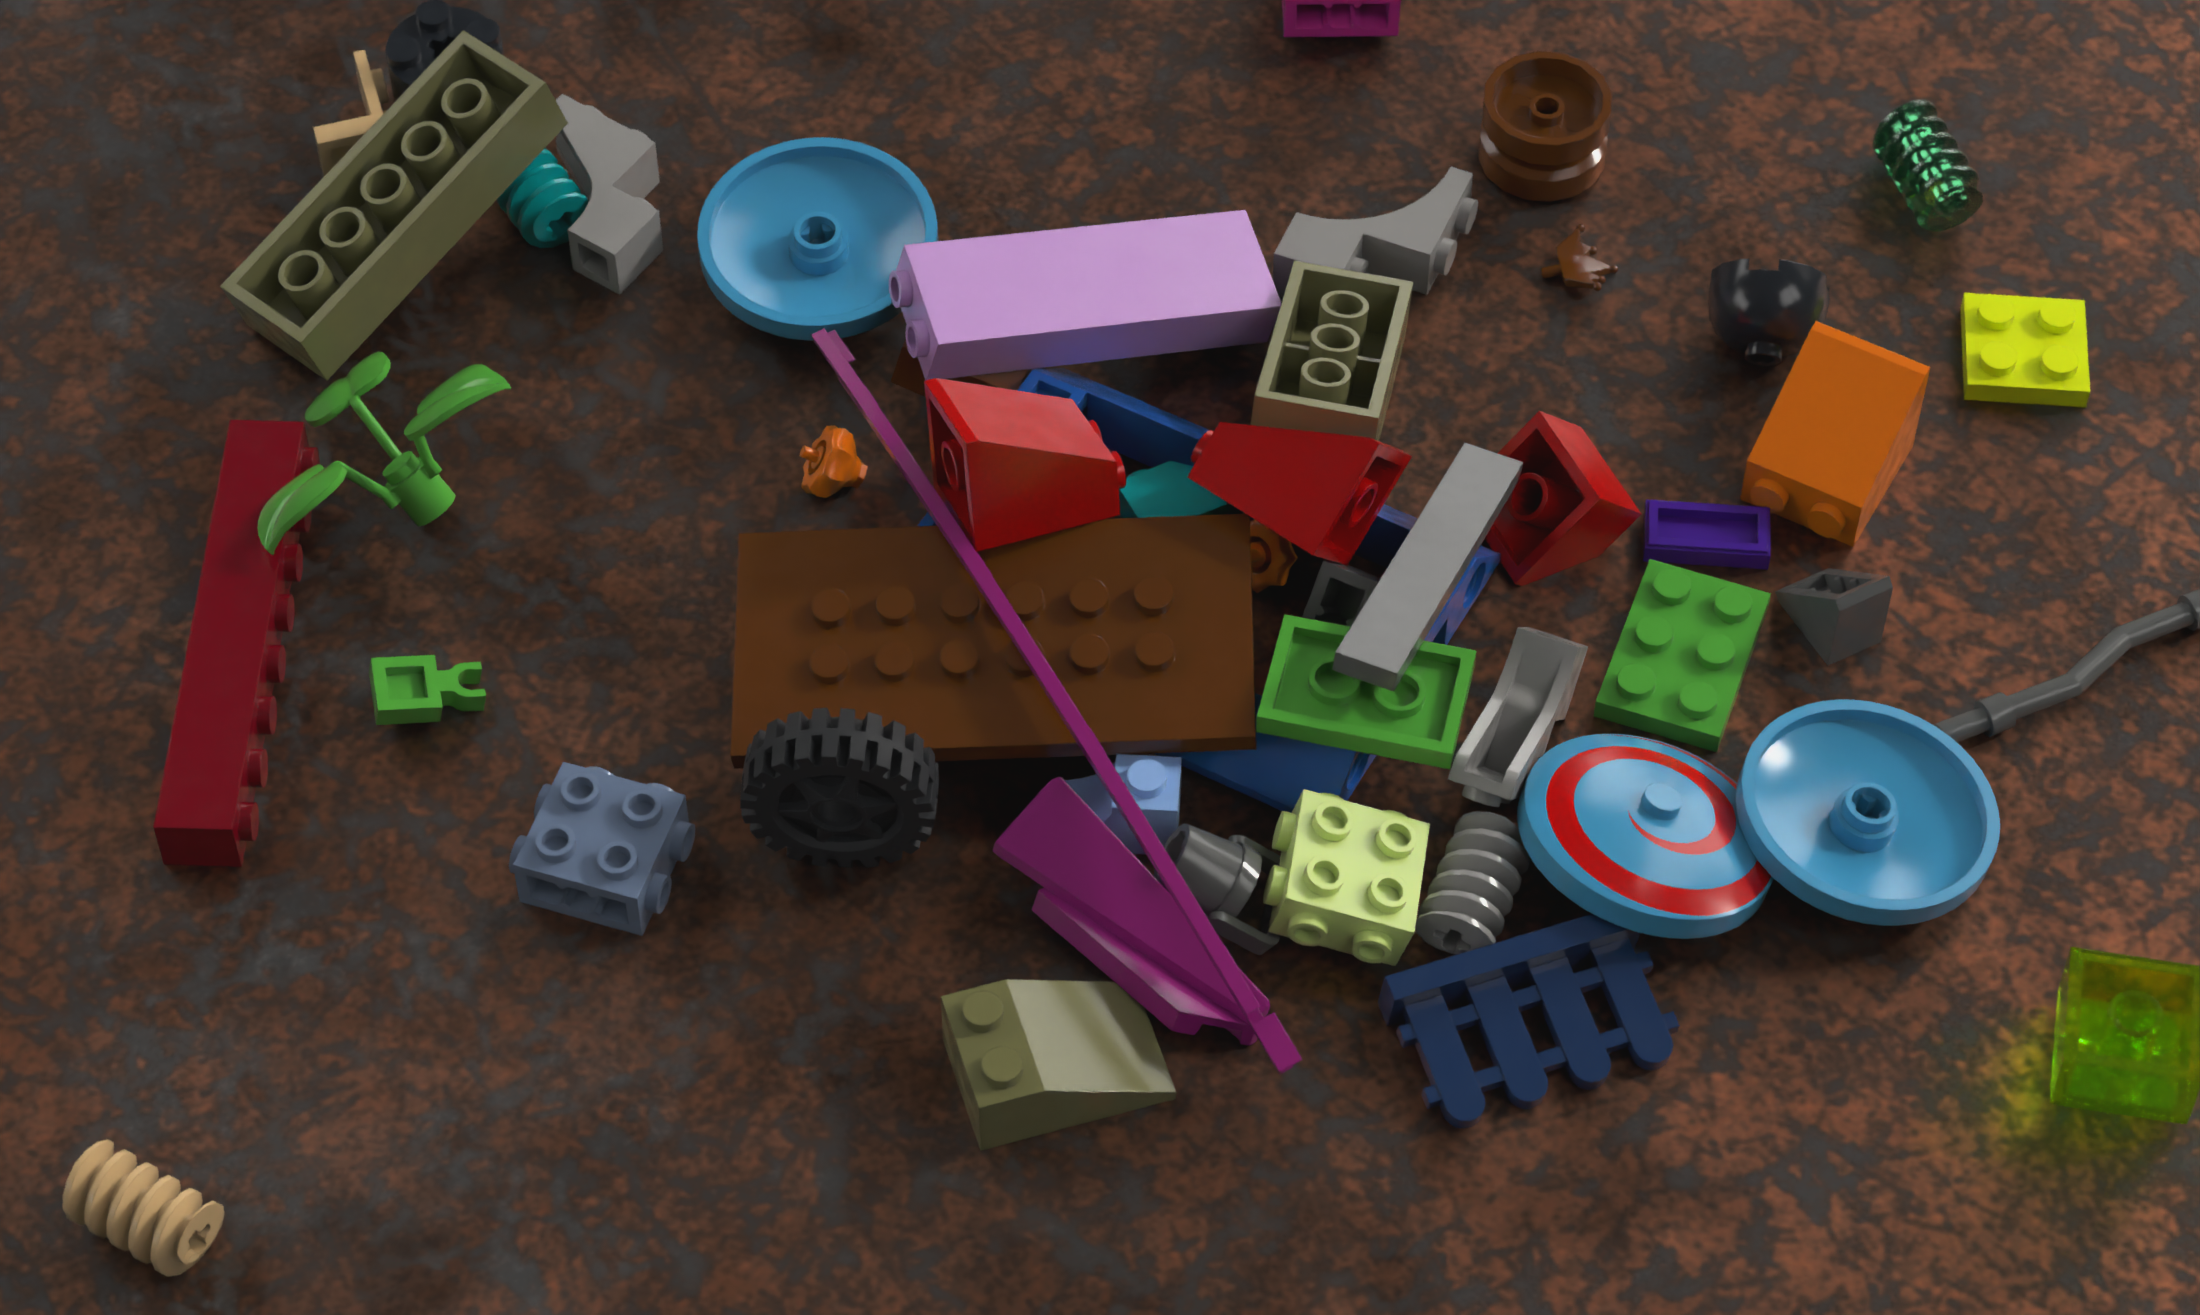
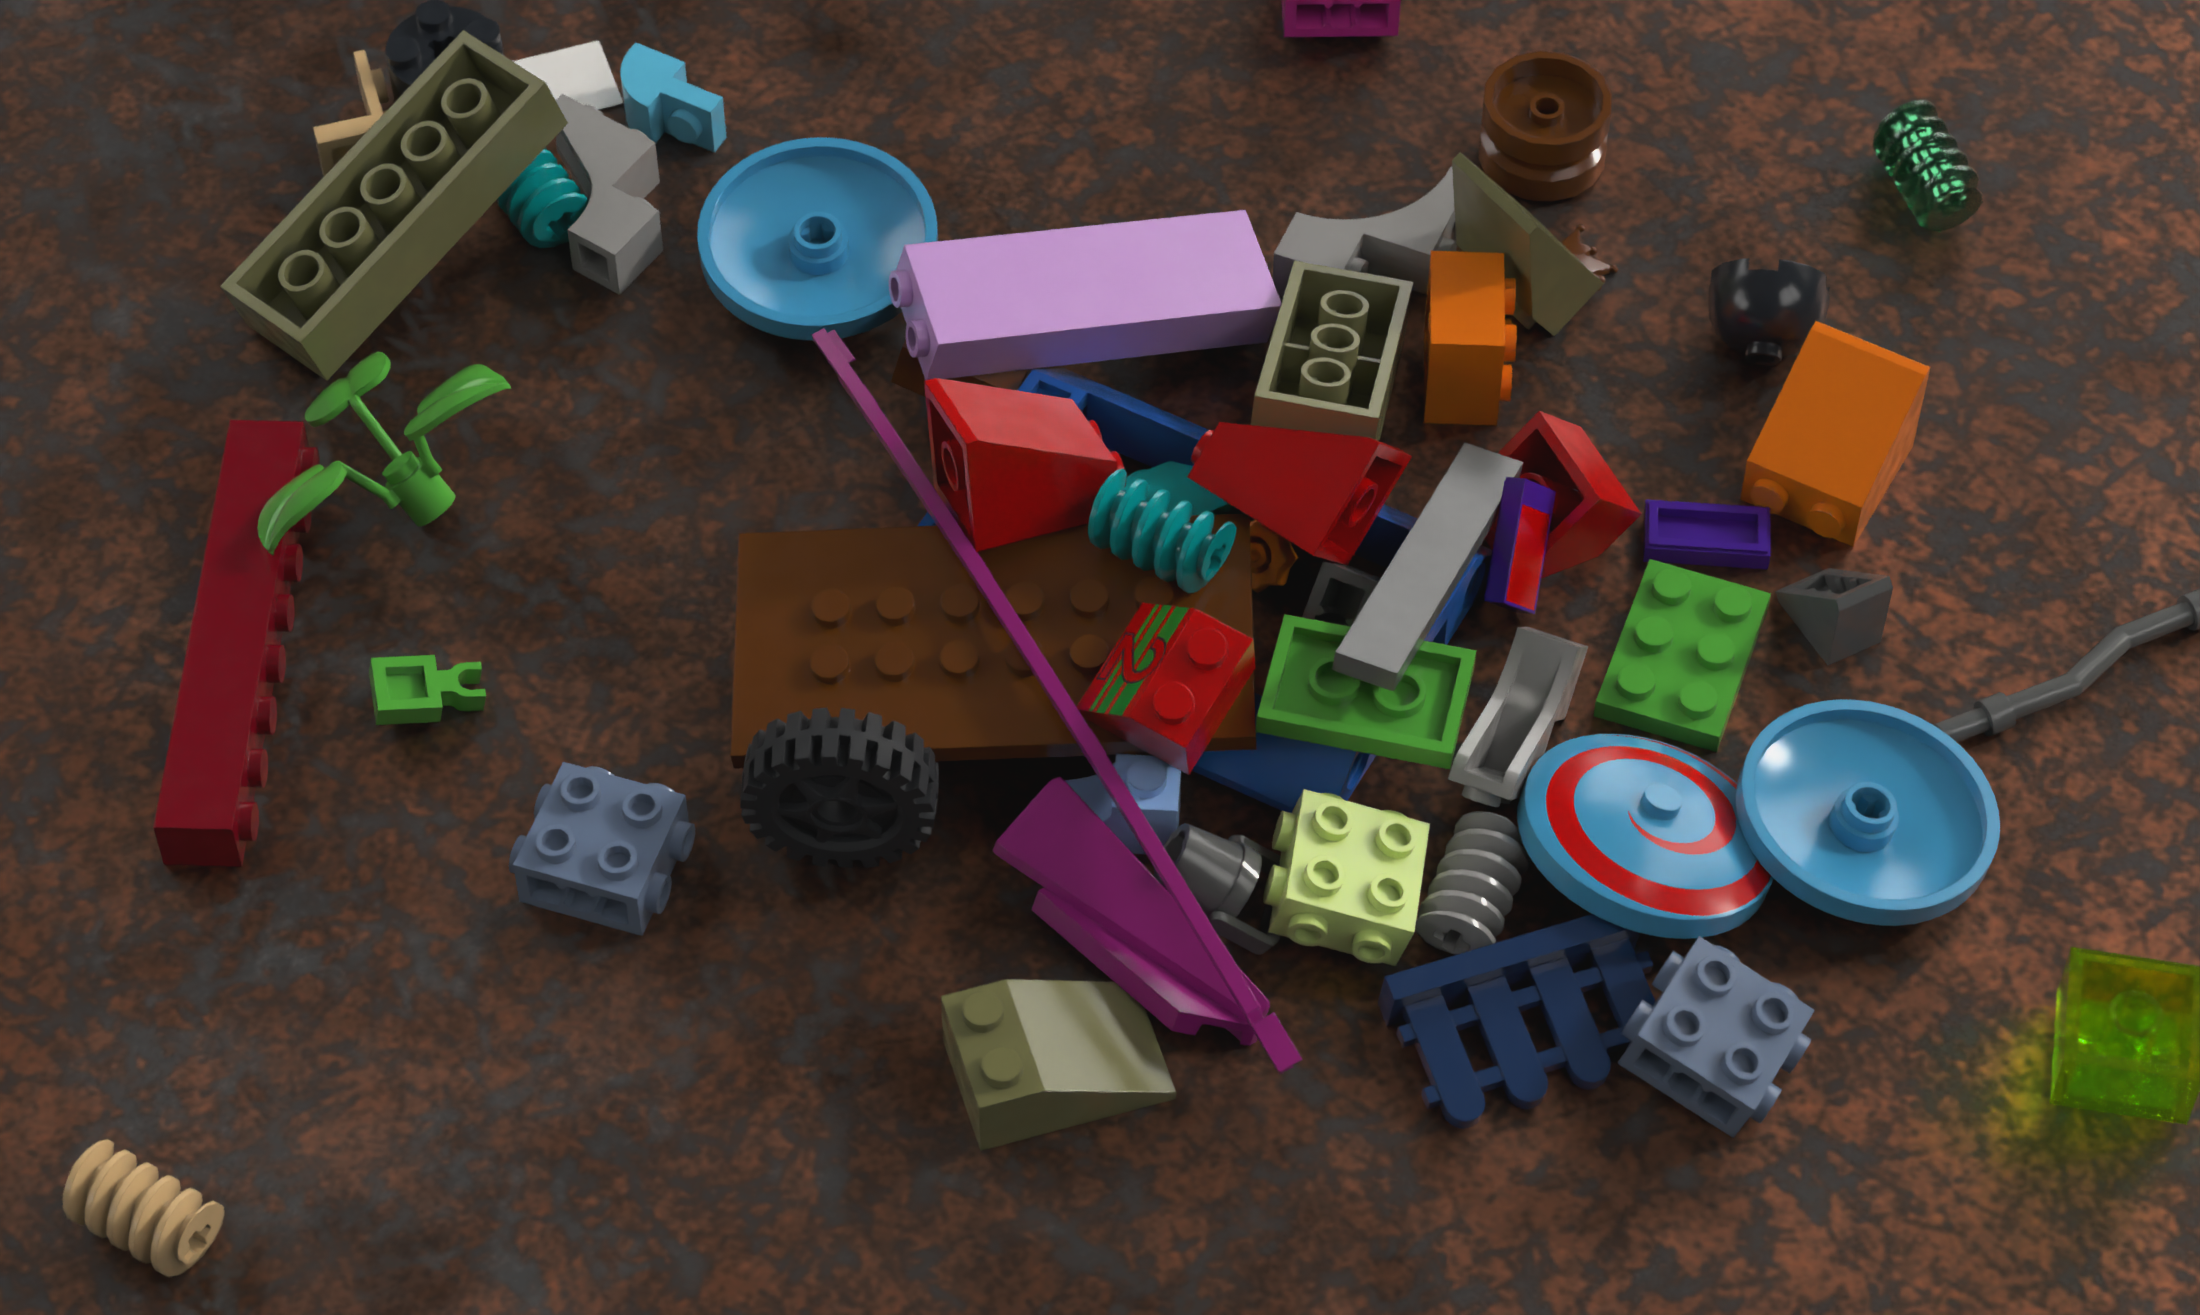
orange piece [800,425,868,498] -> none
neon yellow plate [1960,293,2090,407] -> none
none -> white sticker [513,41,623,110]
none -> medium azure brick [620,42,726,153]
none -> red slope [1077,602,1256,775]
none -> teal piece [1088,469,1237,593]
none -> orange brick [1424,251,1517,426]
none -> olive slope [1452,152,1604,336]
none -> tile [1484,477,1556,614]
none -> sand blue brick [1618,936,1815,1138]

